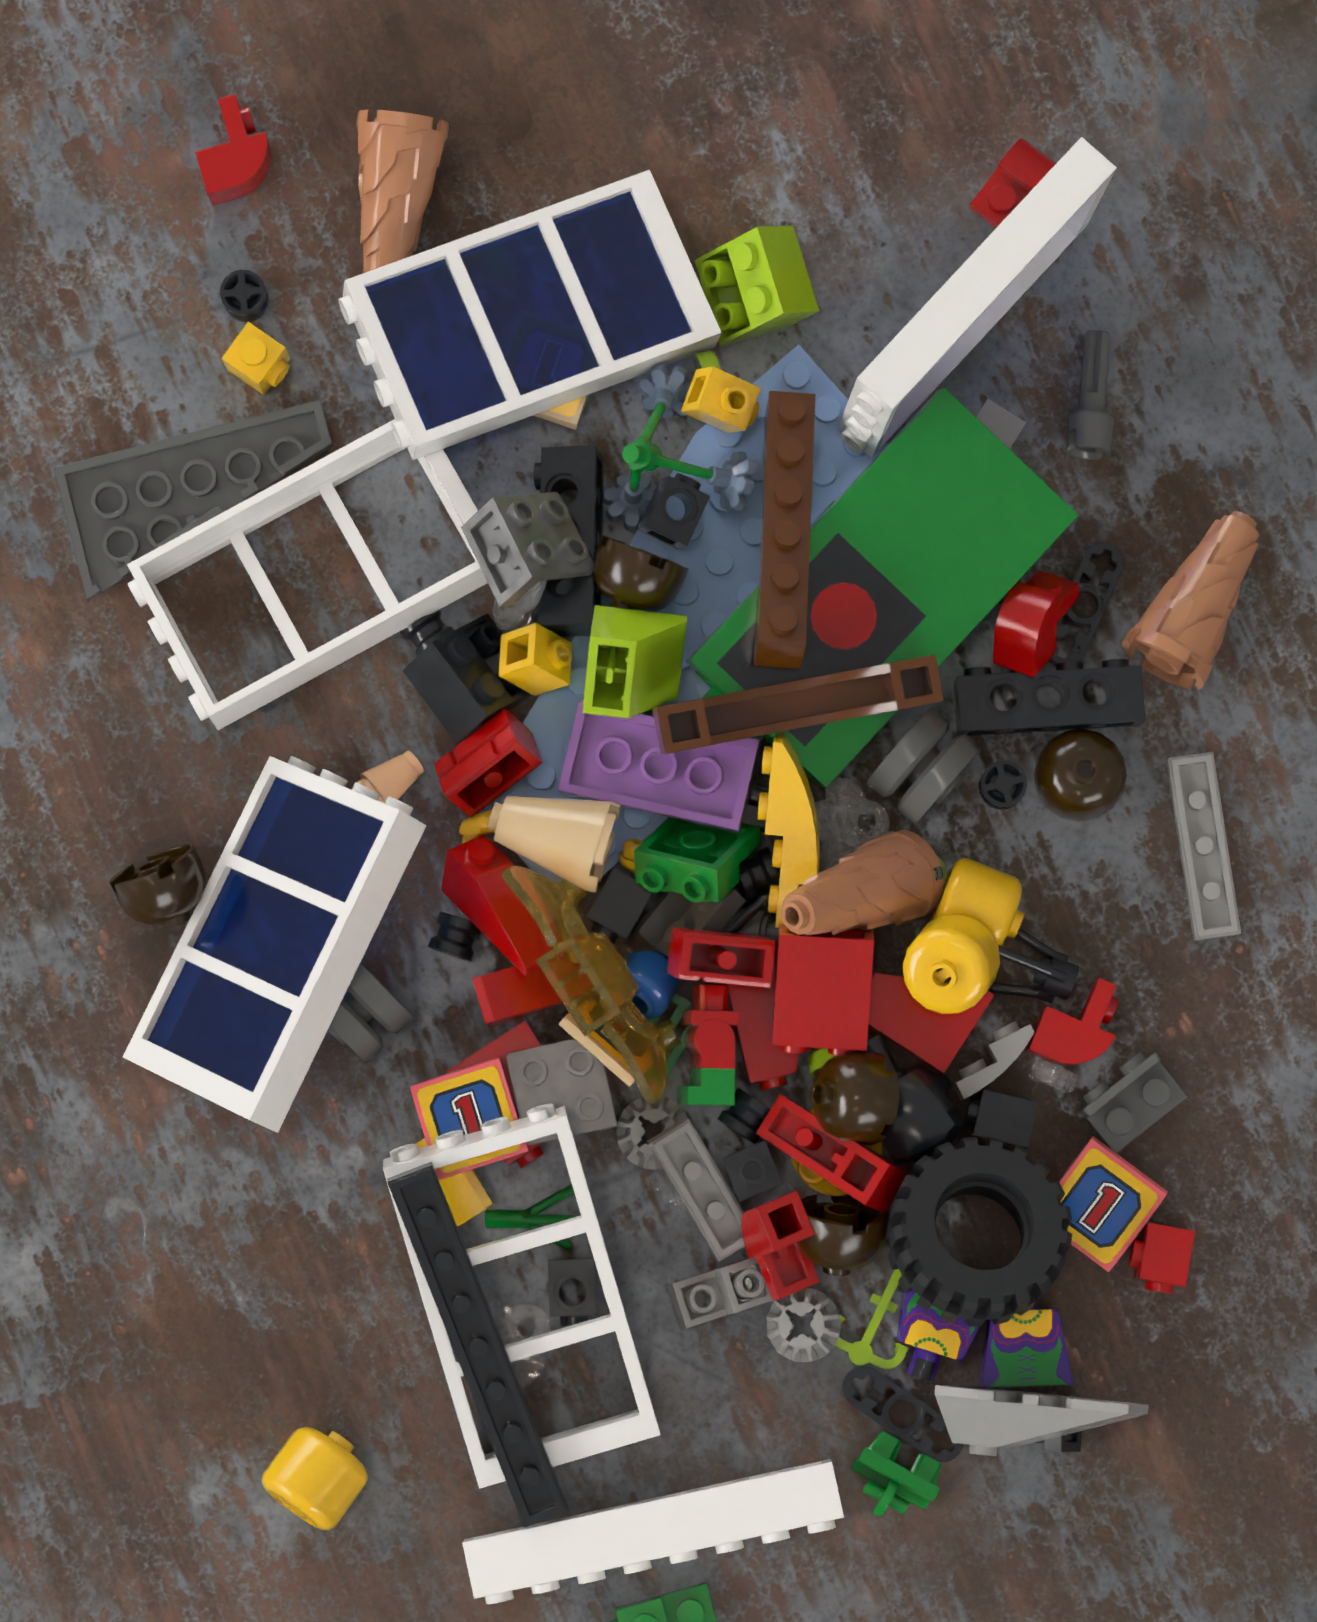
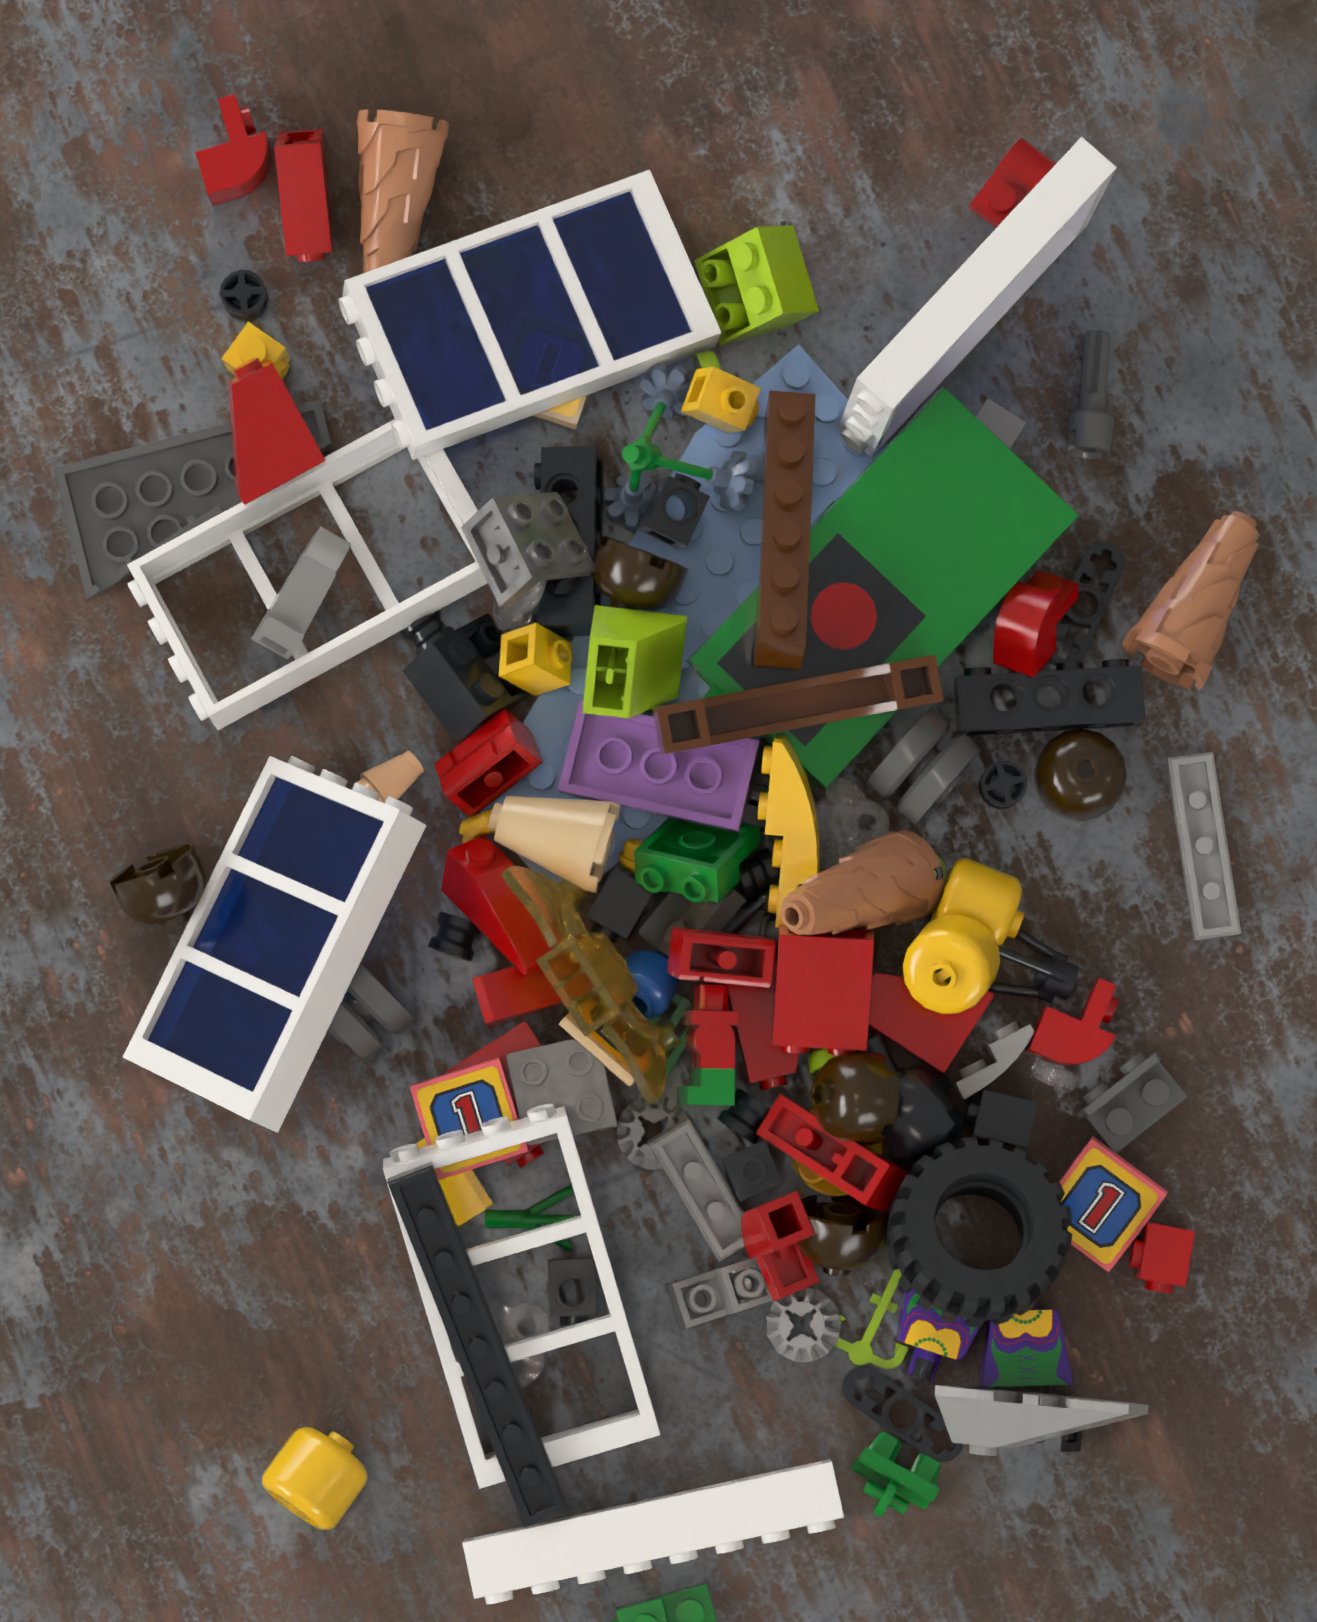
none -> red slope [228,357,326,505]
none -> light grey leg [251,526,351,660]
none -> red slope [274,128,334,262]

